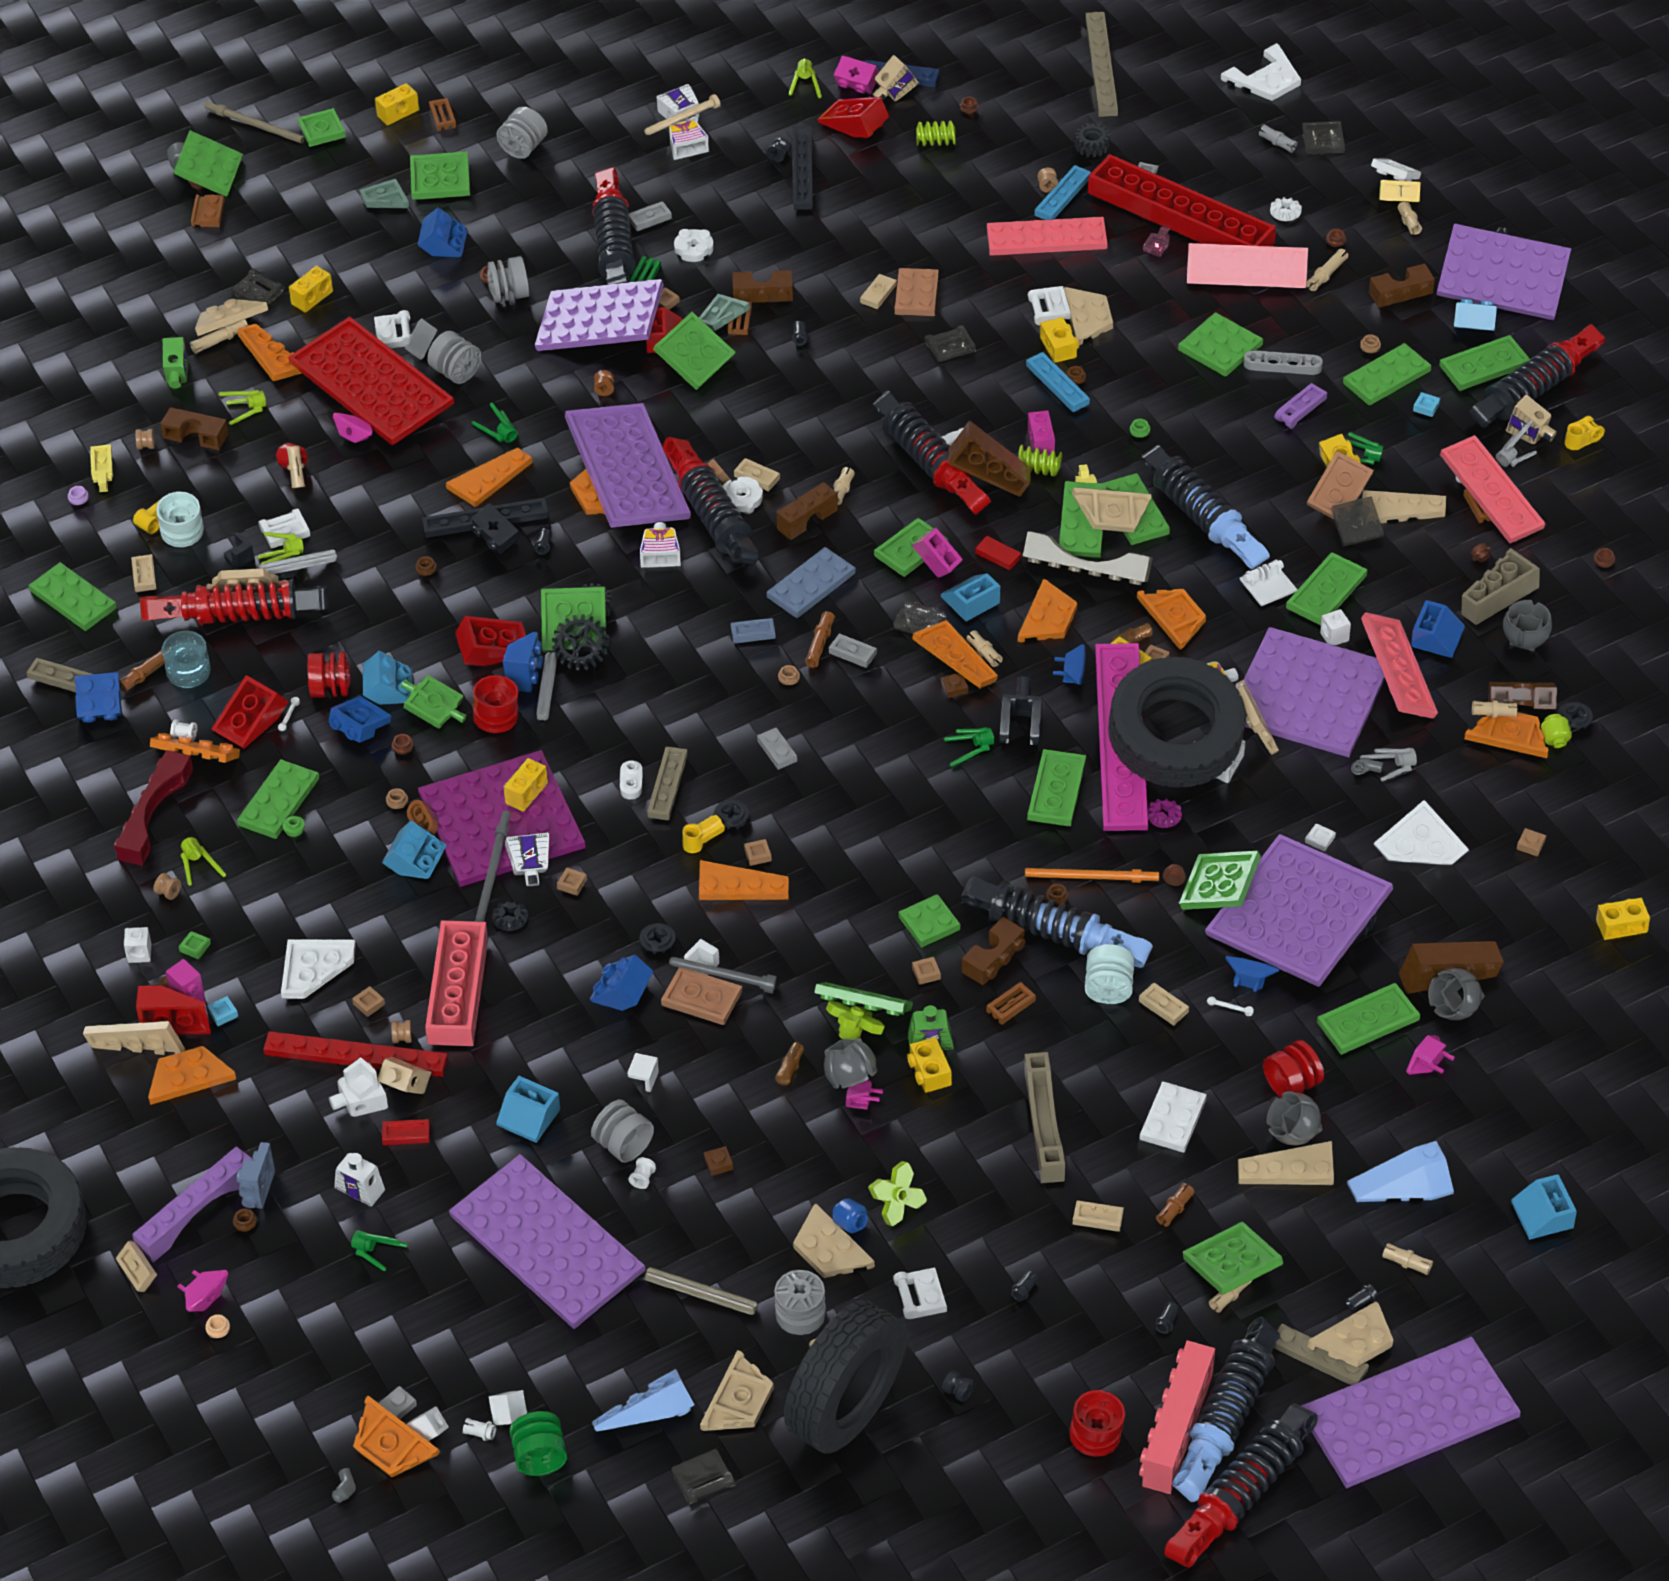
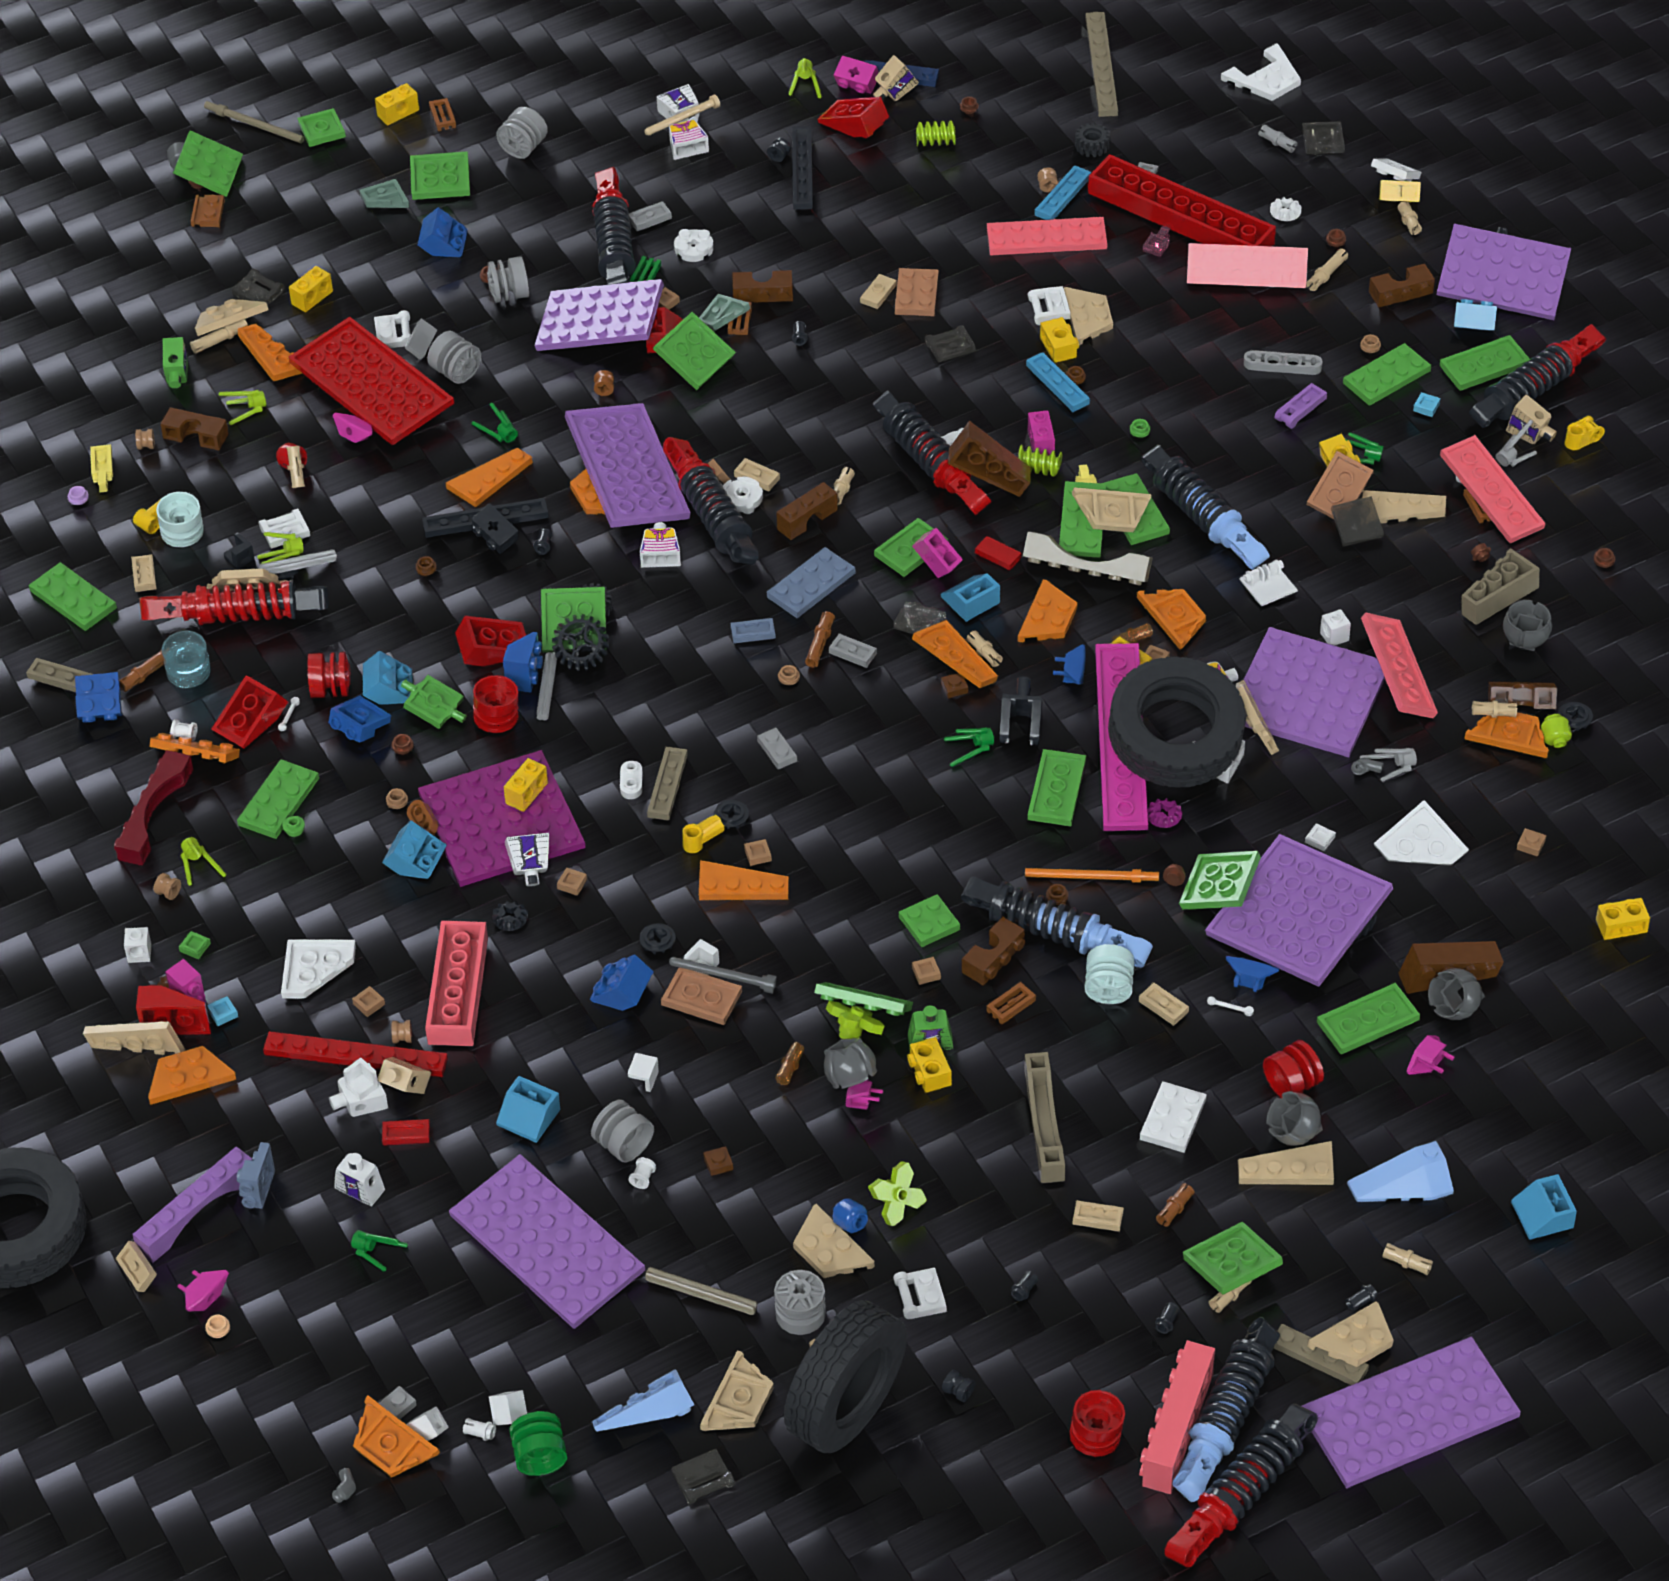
reddish brown plate [233,1208,257,1231] -> none
dark grey bar [475,811,511,922] -> none
bright green plate [1178,312,1263,376] -> none
bright green plate [1286,552,1367,625] -> none
blue slope [1411,600,1465,658] -> none

